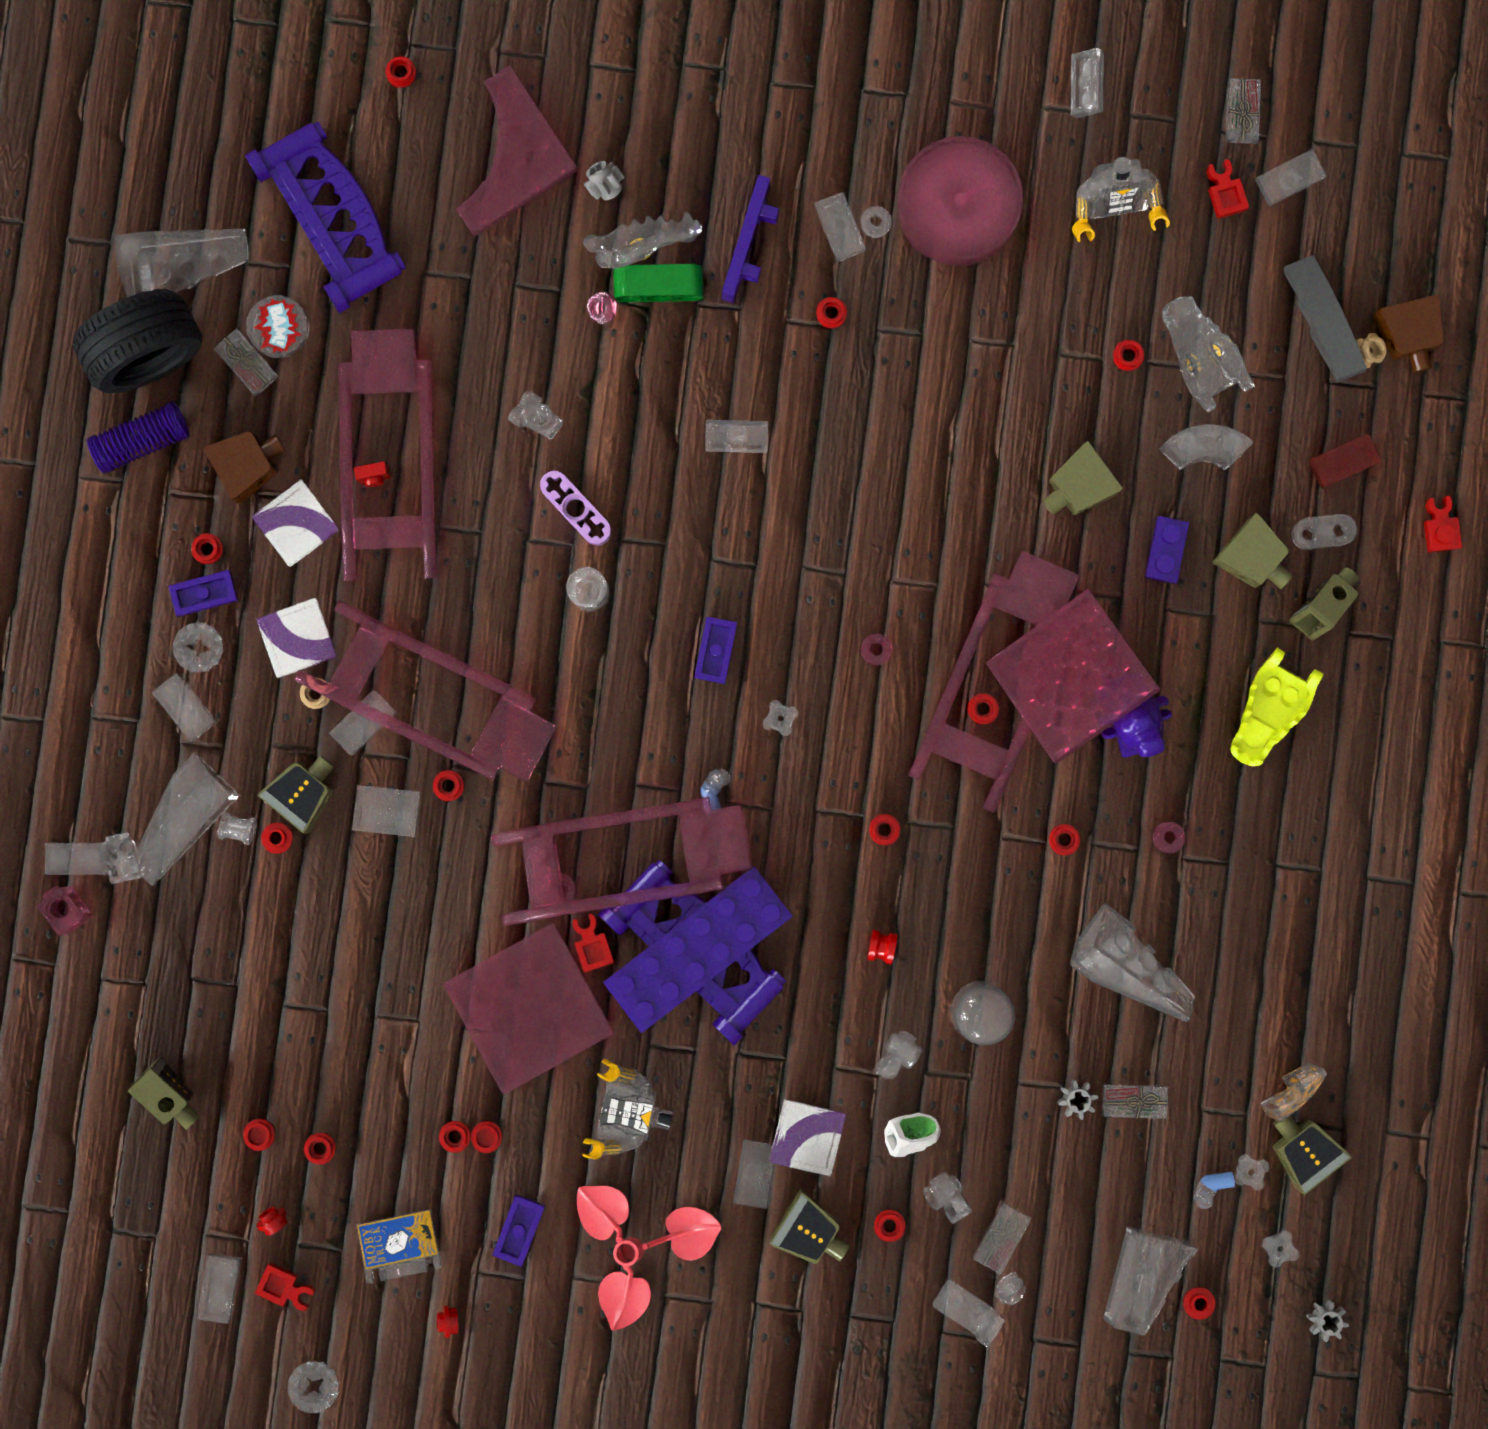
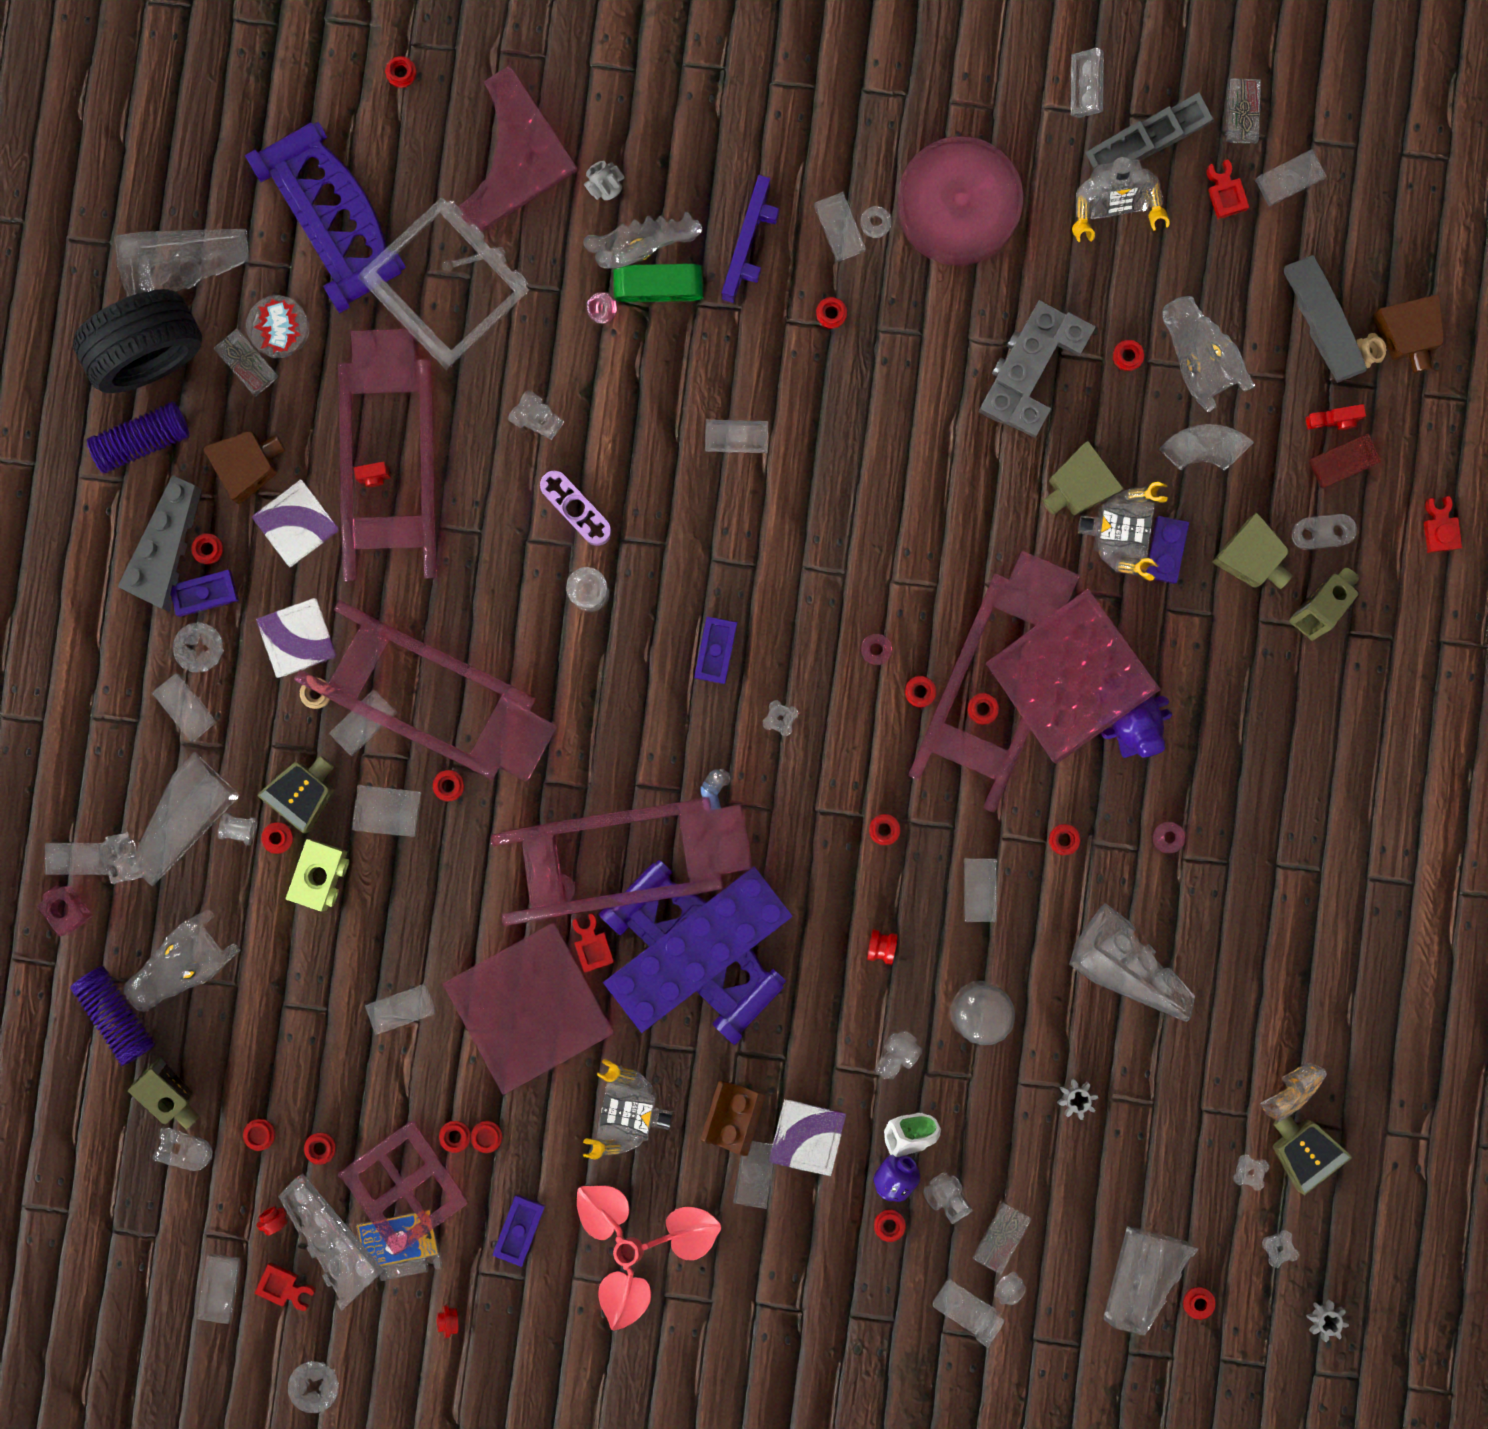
torso [769,1188,850,1264] -> none
clear tile [1102,1084,1168,1119] -> none
arm [1193,1171,1235,1209] -> none
neon yellow animal [1230,647,1324,766] -> none
none -> dark purple piece [70,966,155,1066]
none -> dark grey wing [118,475,202,612]
none -> clear animal [124,908,241,1011]
none -> clear plate [153,1127,213,1171]
none -> clear wing [278,1174,384,1311]
none -> yellowish green brick [286,839,349,912]
none -> clear pink window [338,1120,469,1256]
none -> clear window [359,197,529,370]
none -> clear plate [365,984,436,1035]
none -> clear hinge [442,247,505,272]
none -> reddish brown bracket [701,1081,766,1156]
none -> dark purple head [873,1154,921,1202]
none -> red plate [905,676,936,707]
none -> clear plate [964,859,997,922]
none -> flat silver bracket [978,300,1095,438]
none -> torso [1078,482,1168,581]
none -> dark grey slope [1085,92,1214,180]
none -> red plate [1305,404,1366,430]

